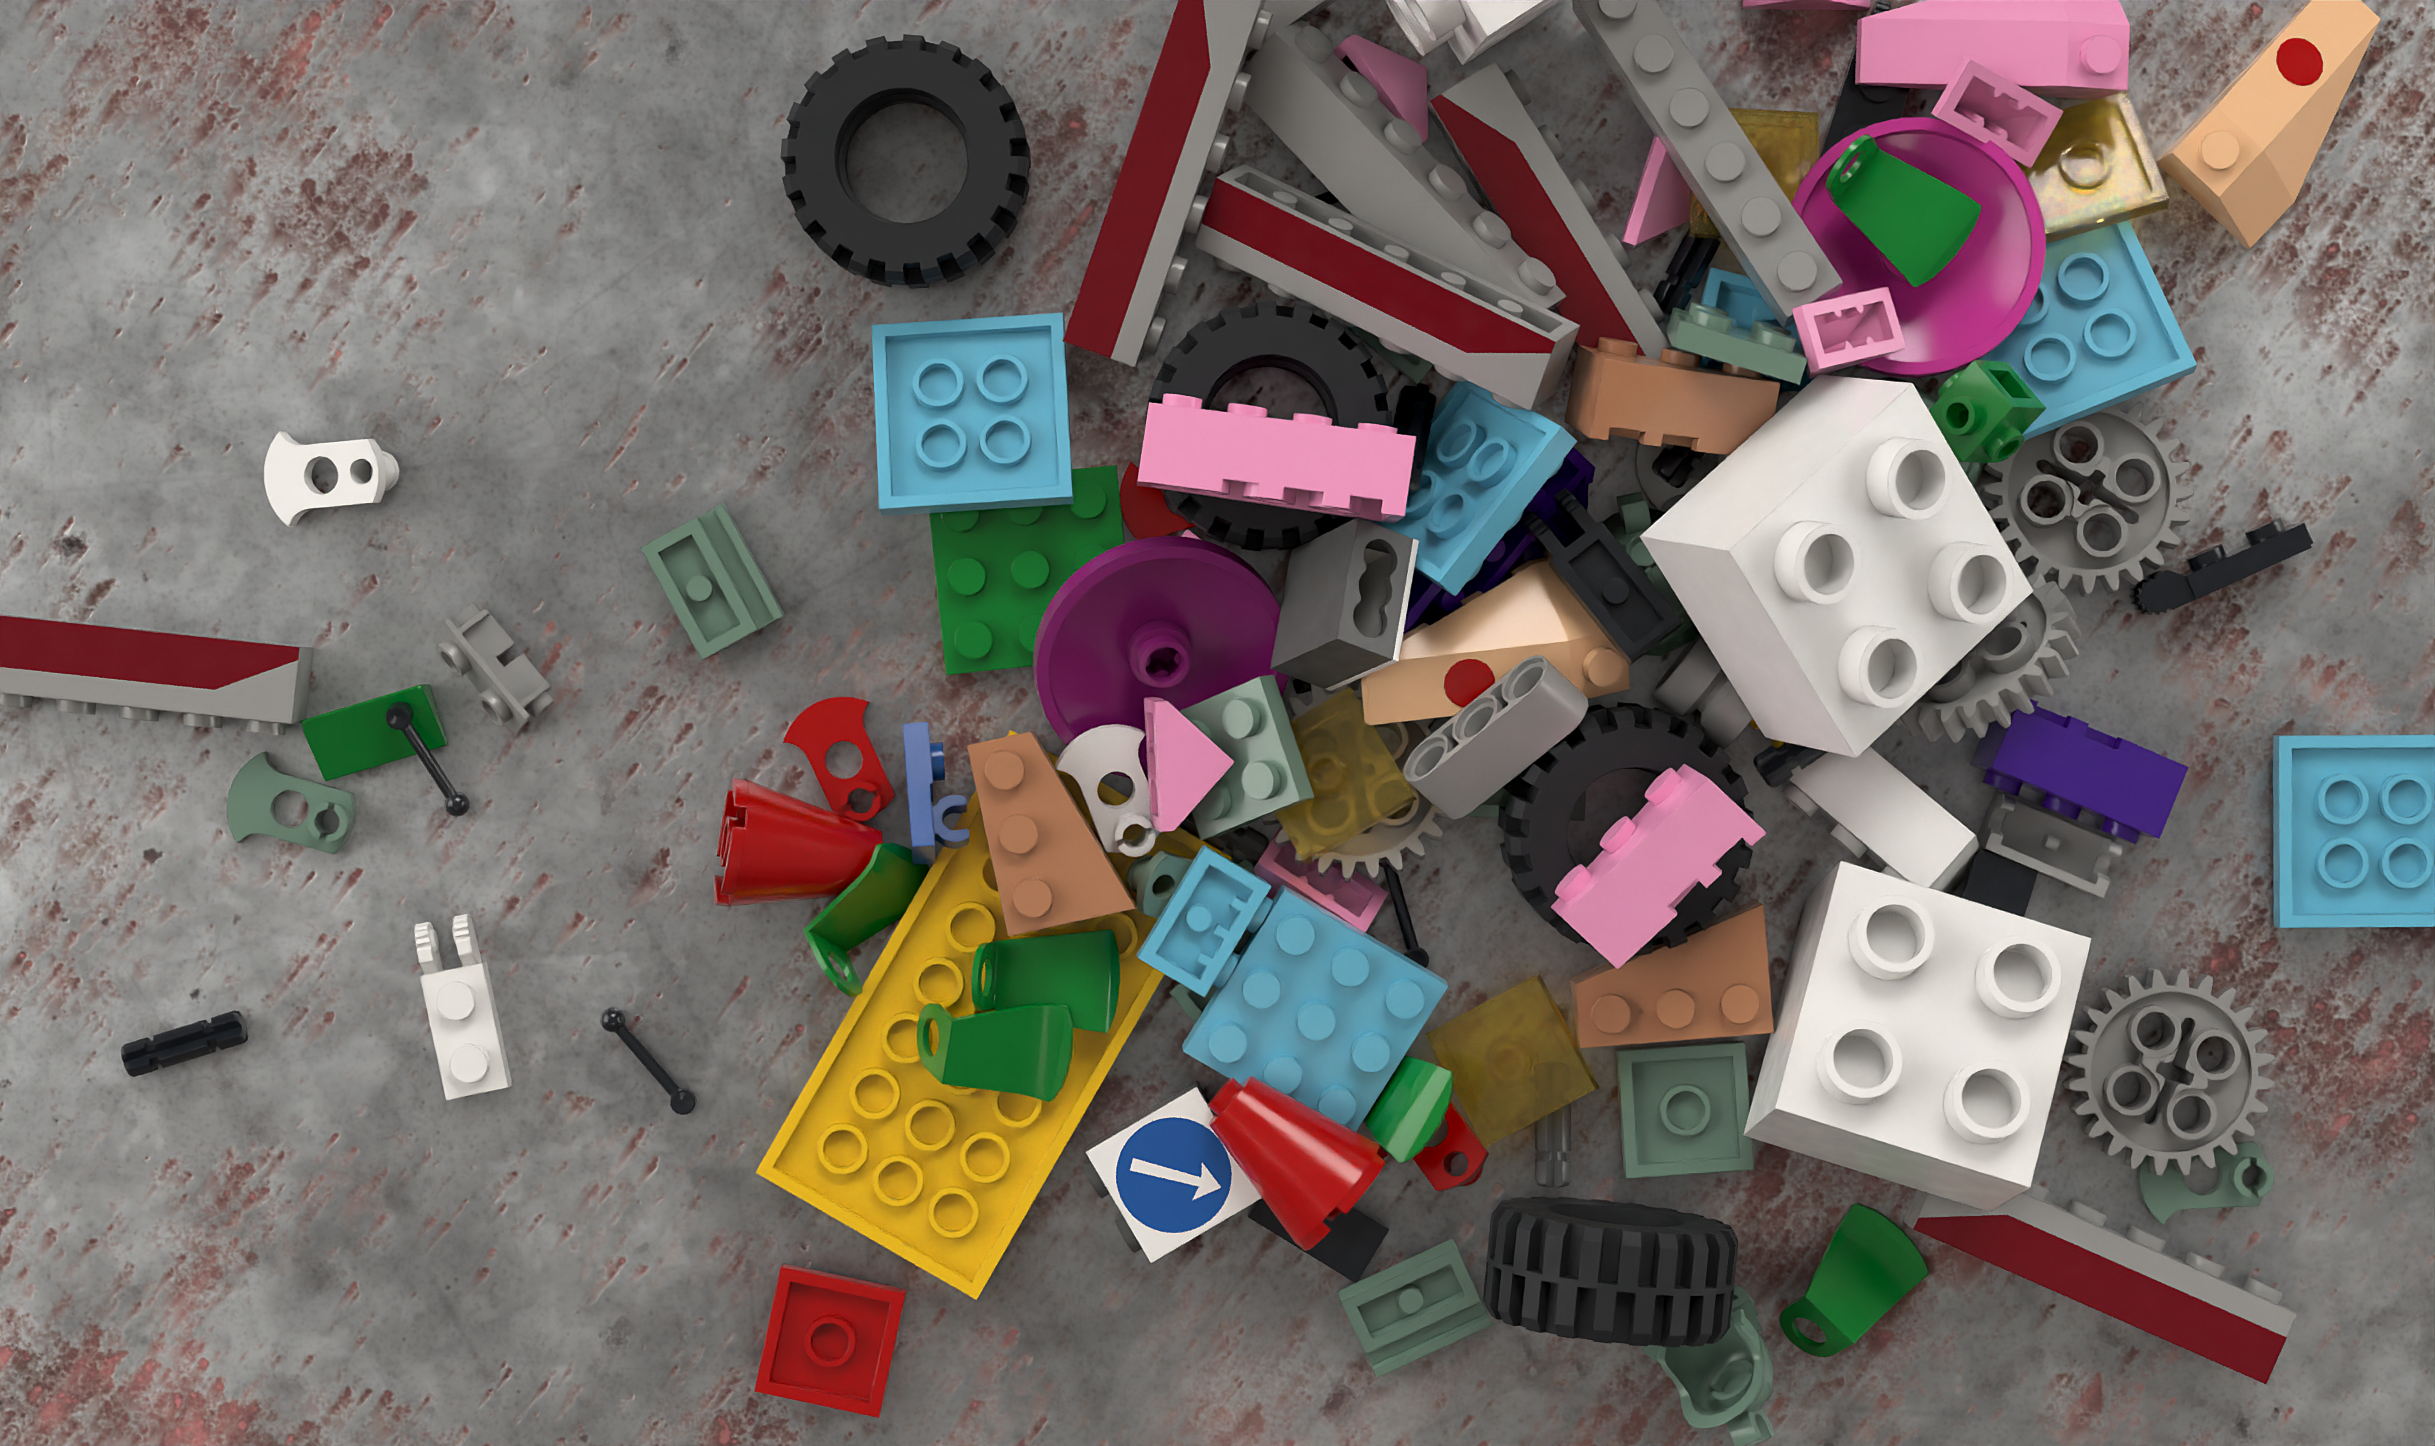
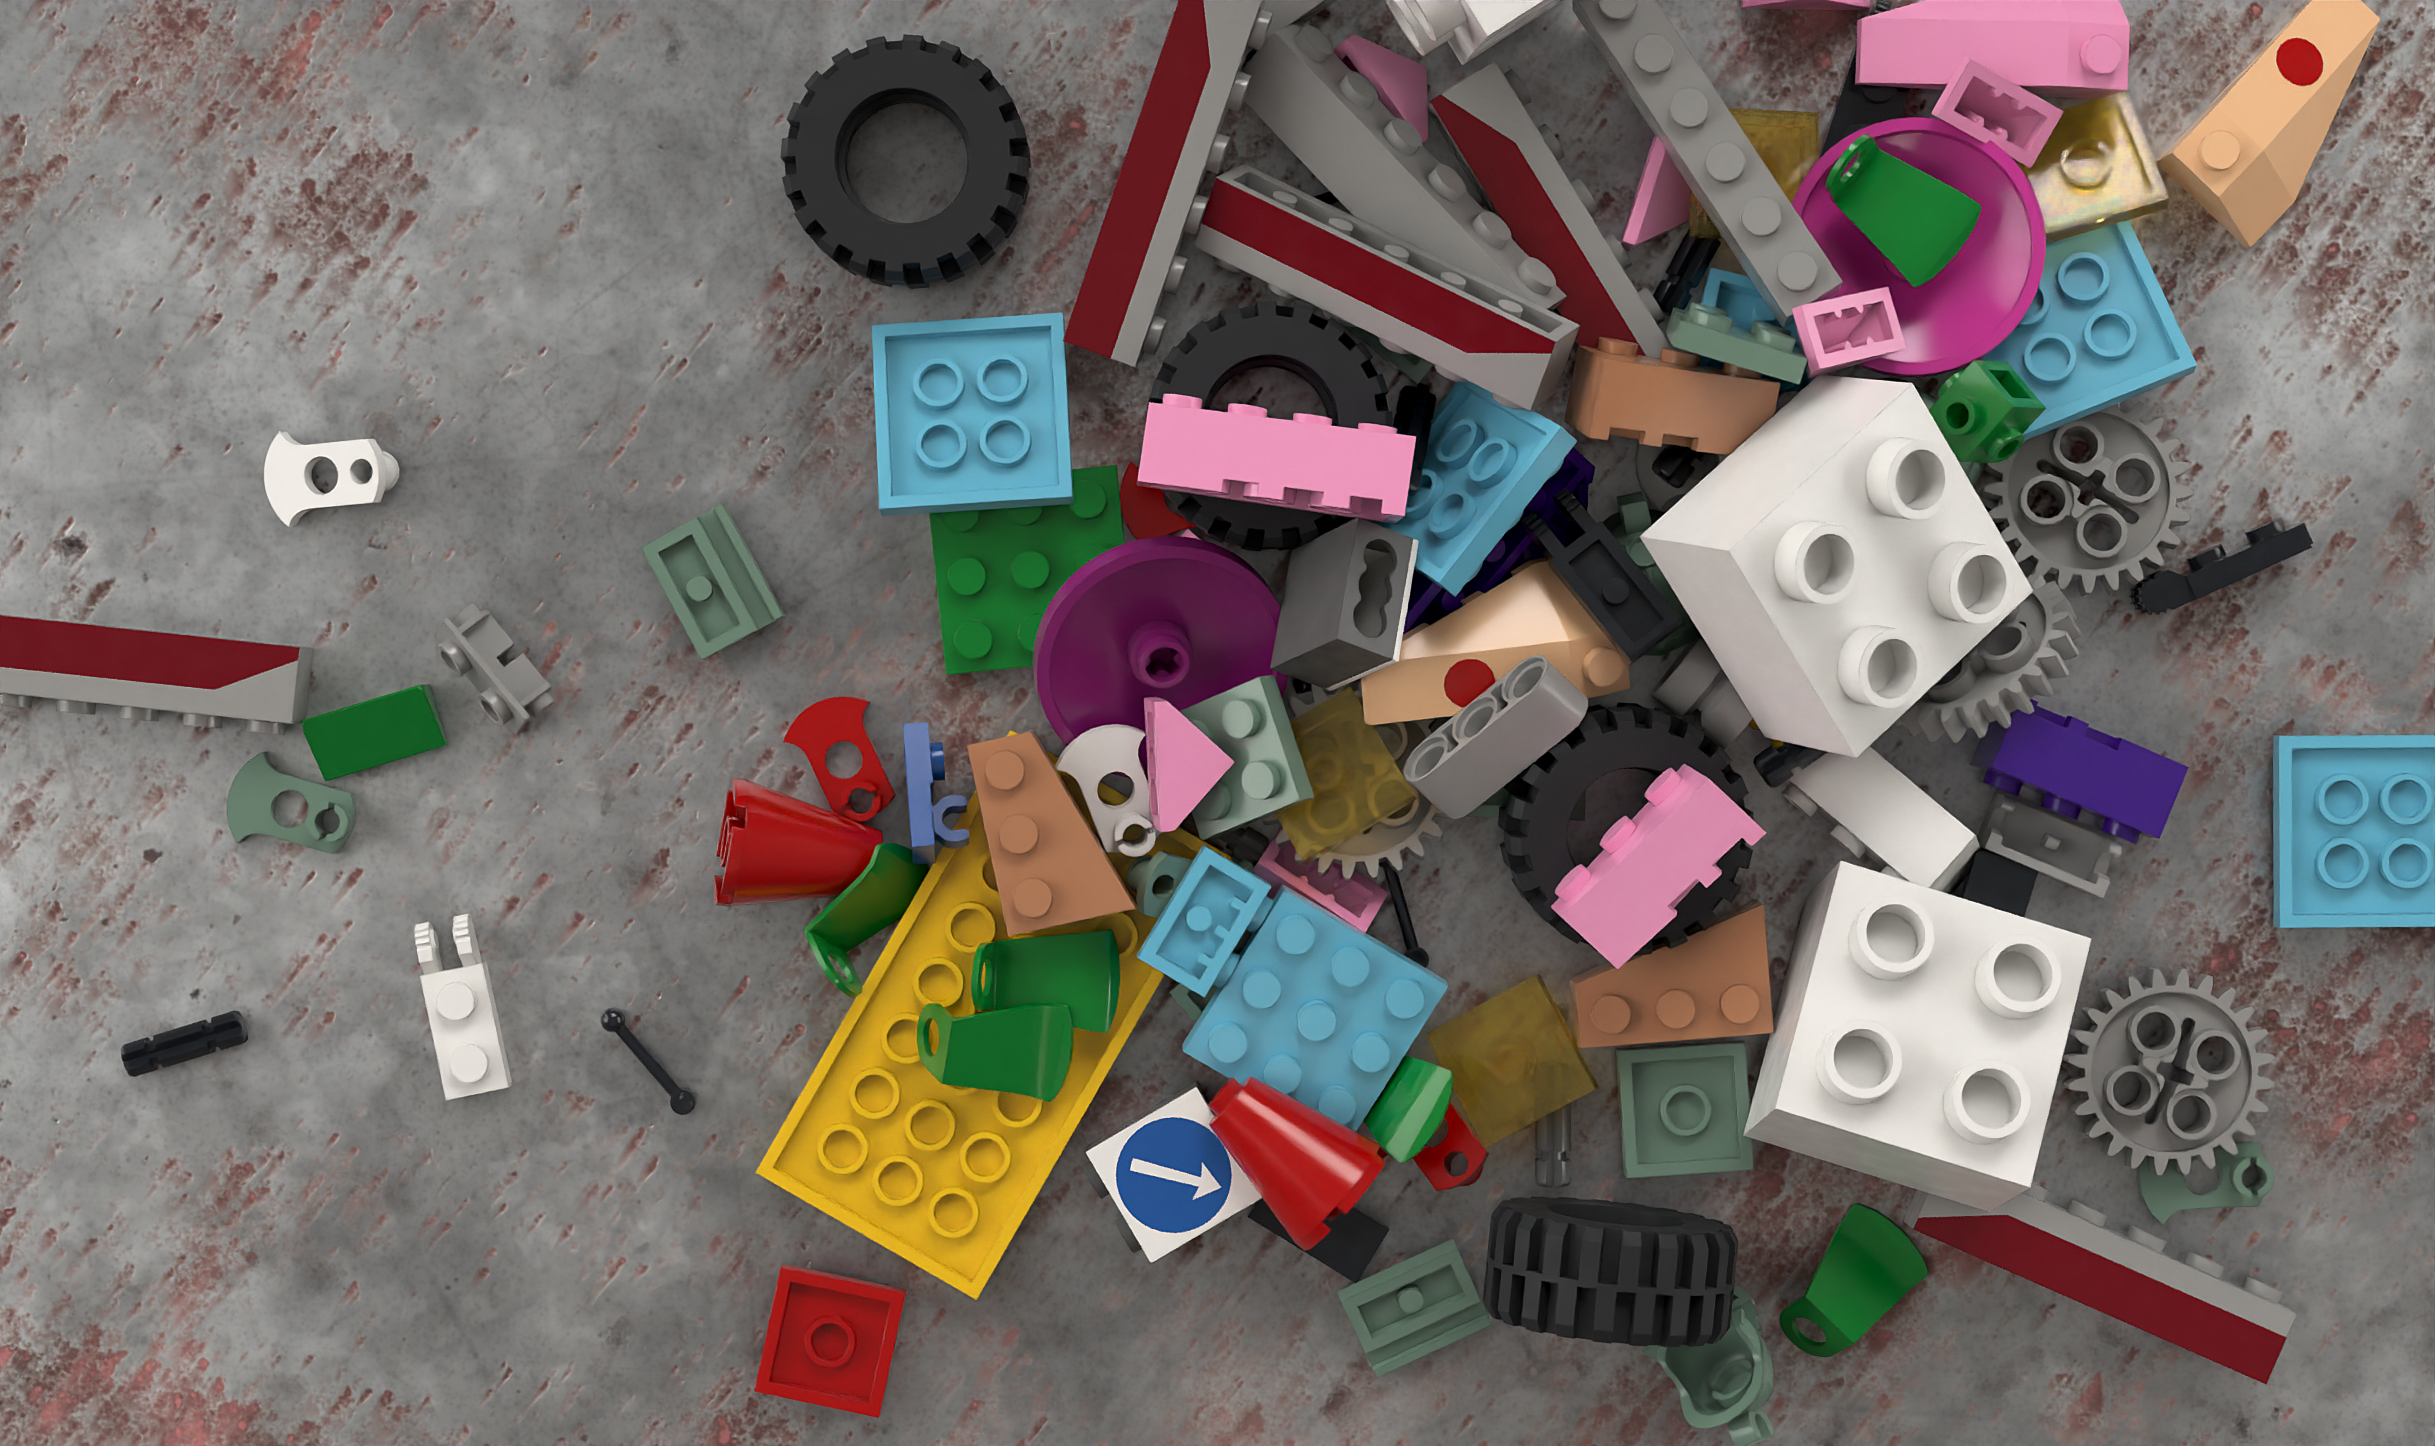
black hinge [386,702,470,817] -> none

